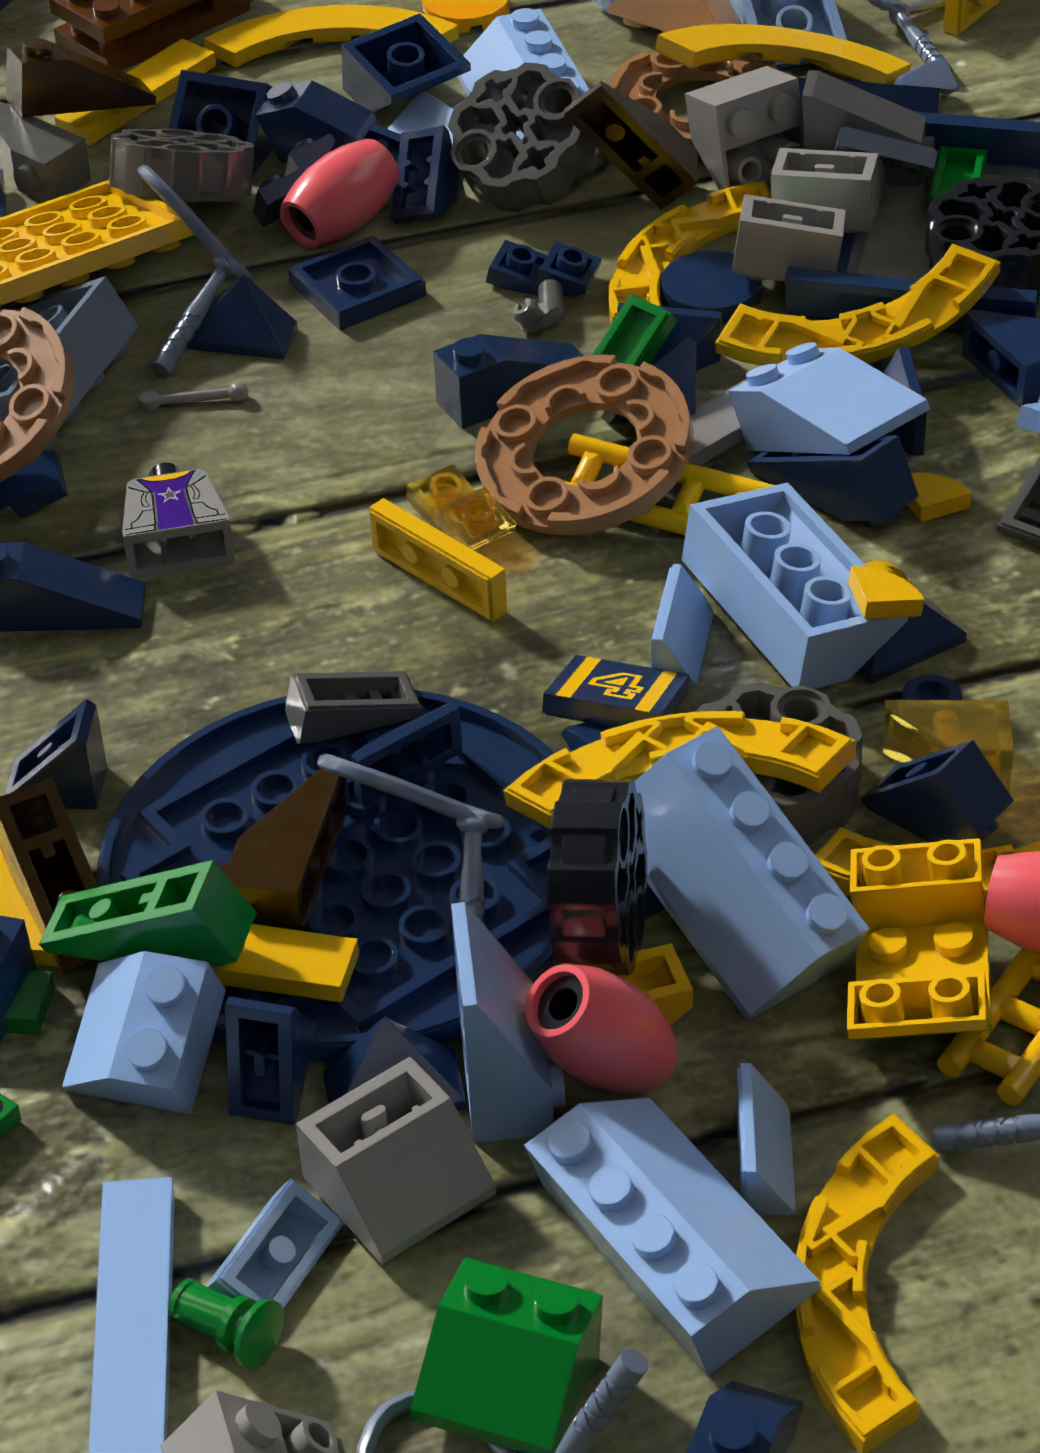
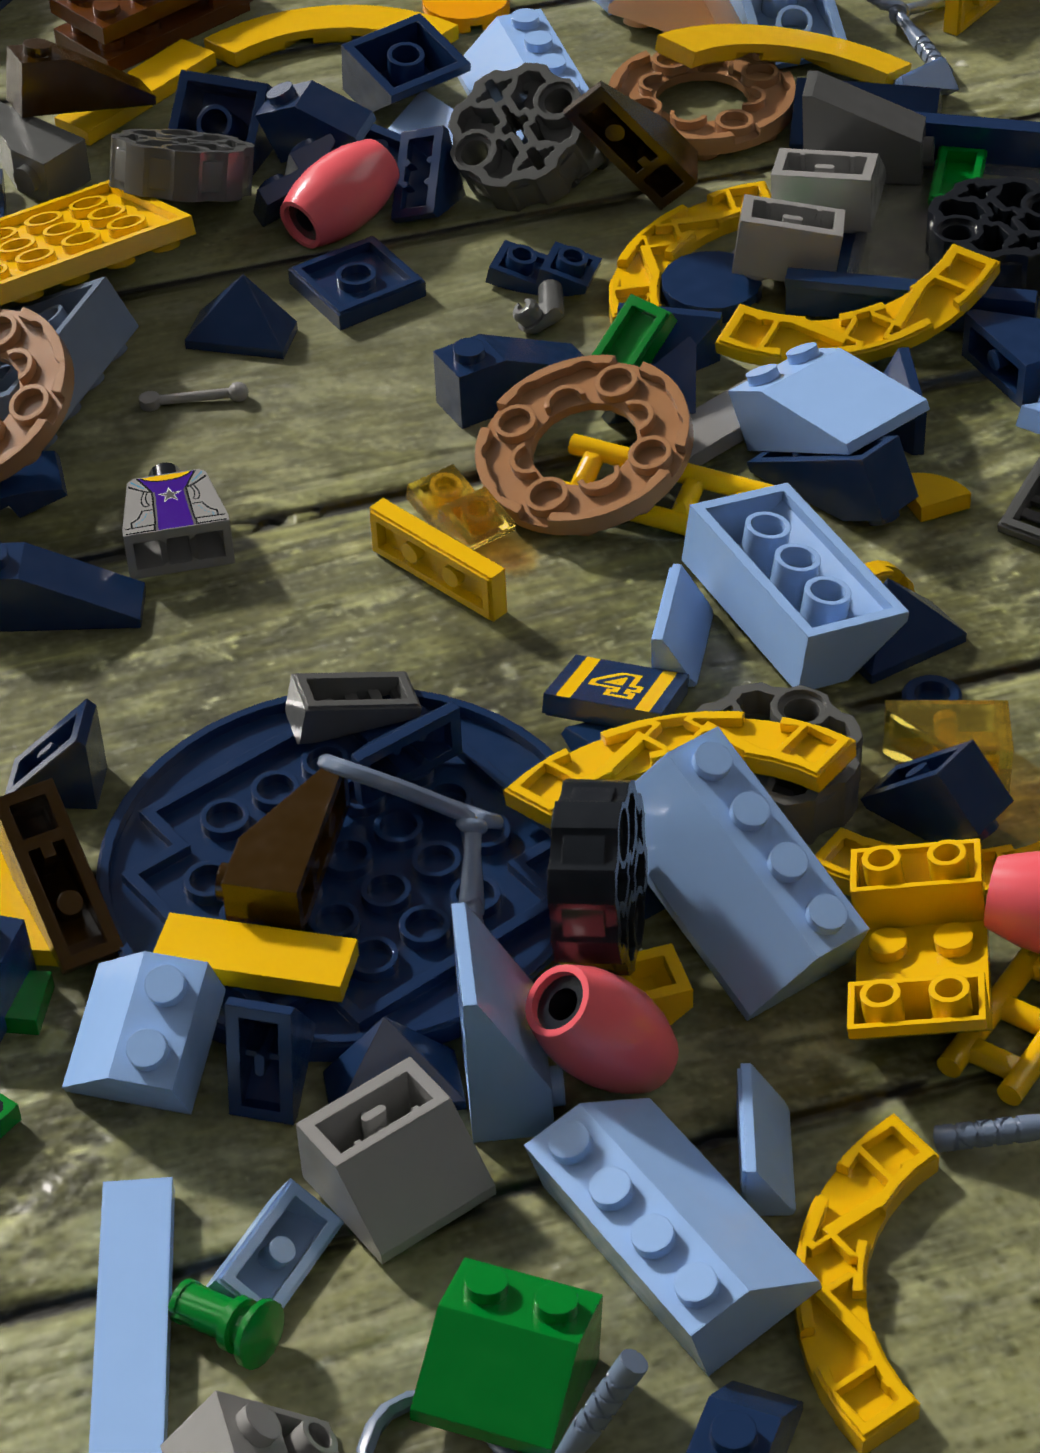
green slope [39,860,257,967] -> none
sand blue piece [138,165,254,376] -> none
light grey slope [685,66,803,190] -> none
sand blue tile [834,126,938,178] -> none
yellow tile [848,566,925,619] -> none

